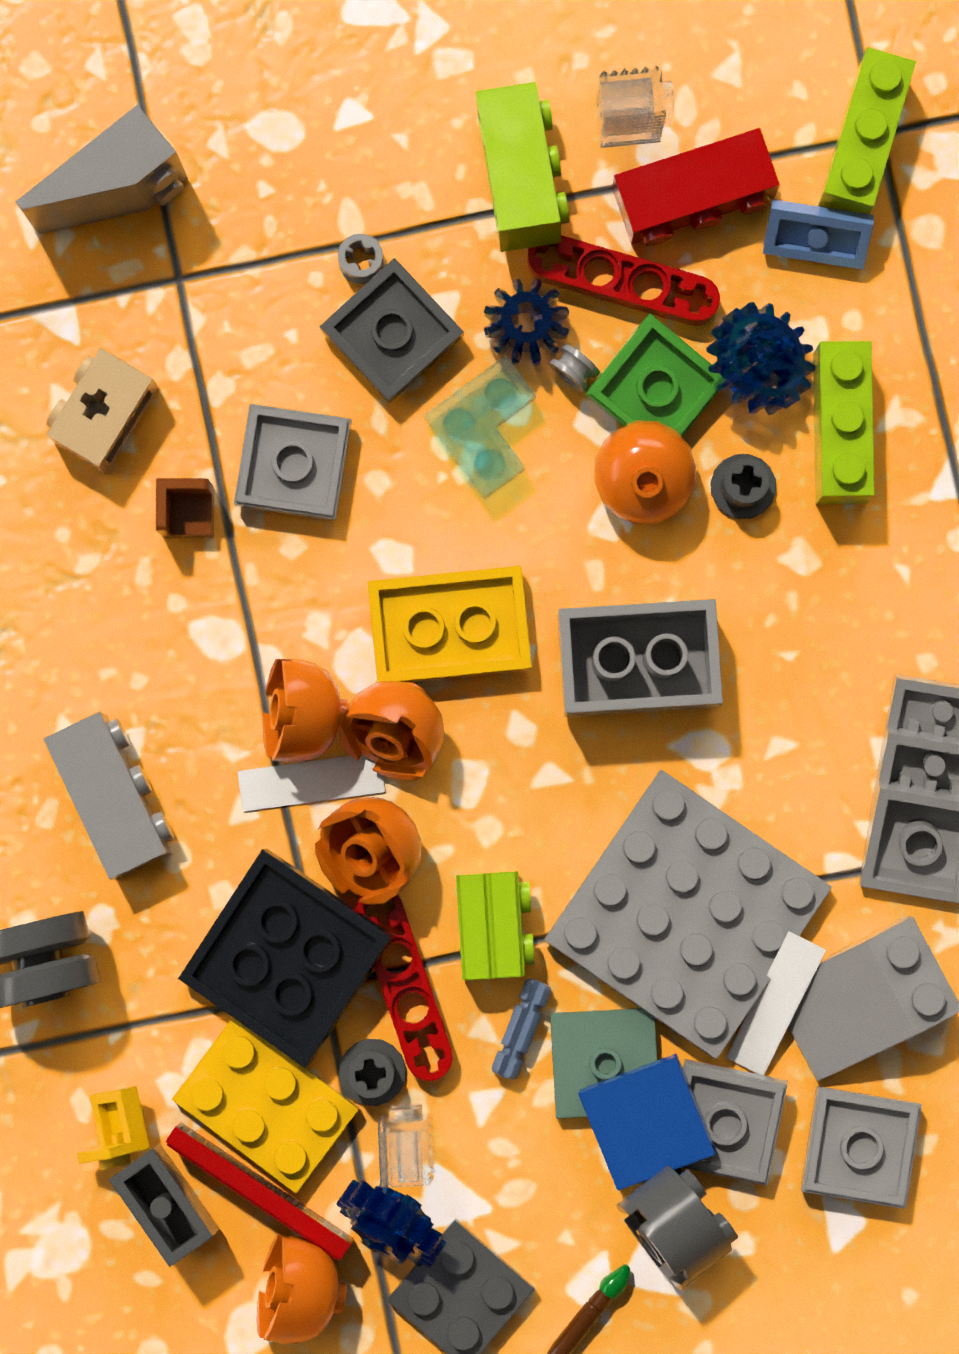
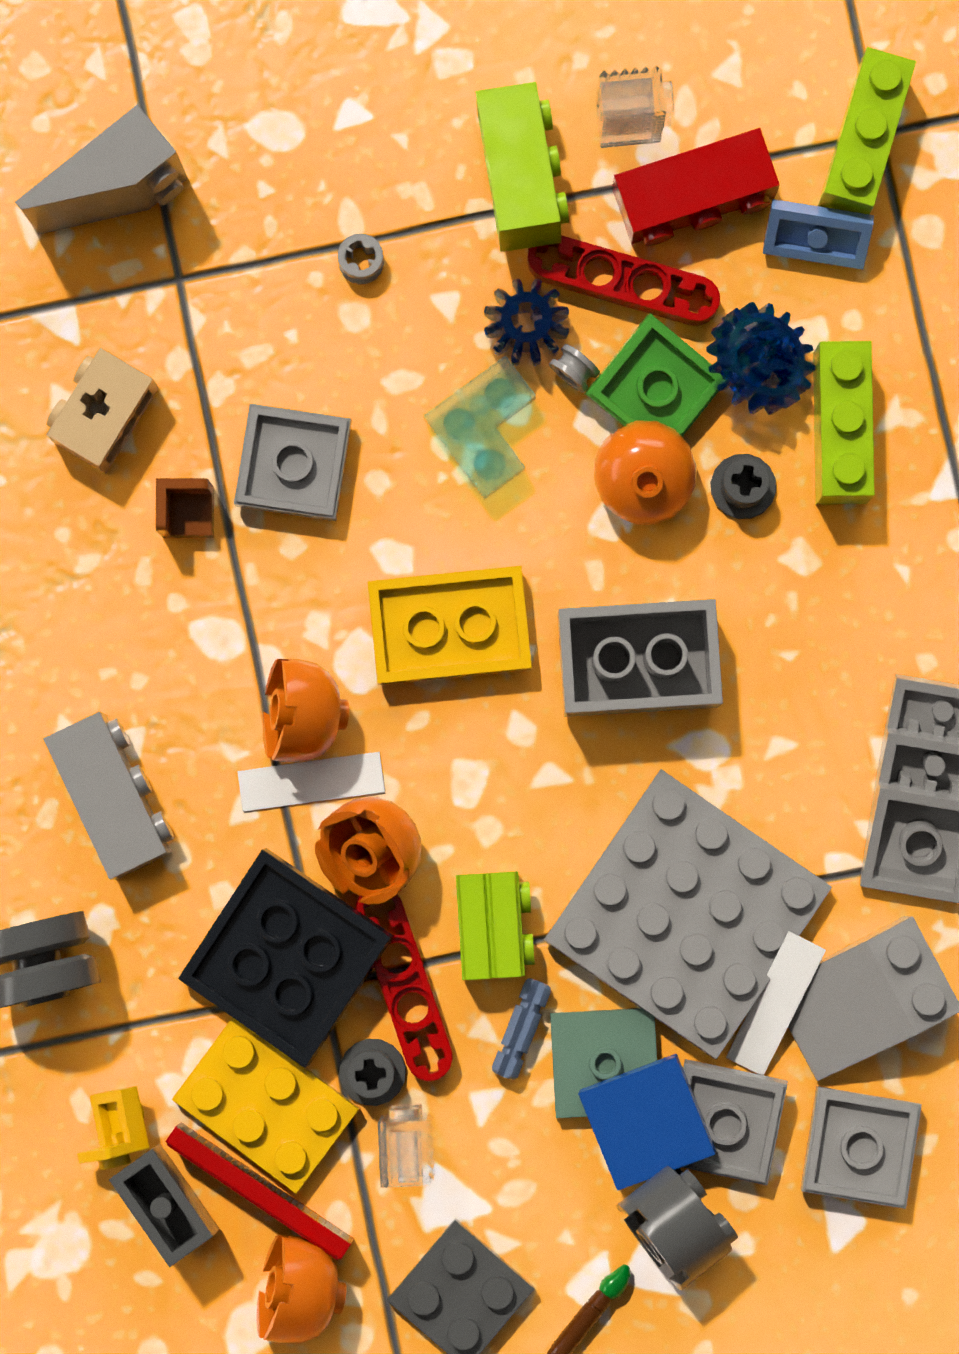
dark grey plate [319,258,464,404] -> none
clear blue gear [336,1179,446,1268] -> none
orange cylinder [337,681,445,780] -> none

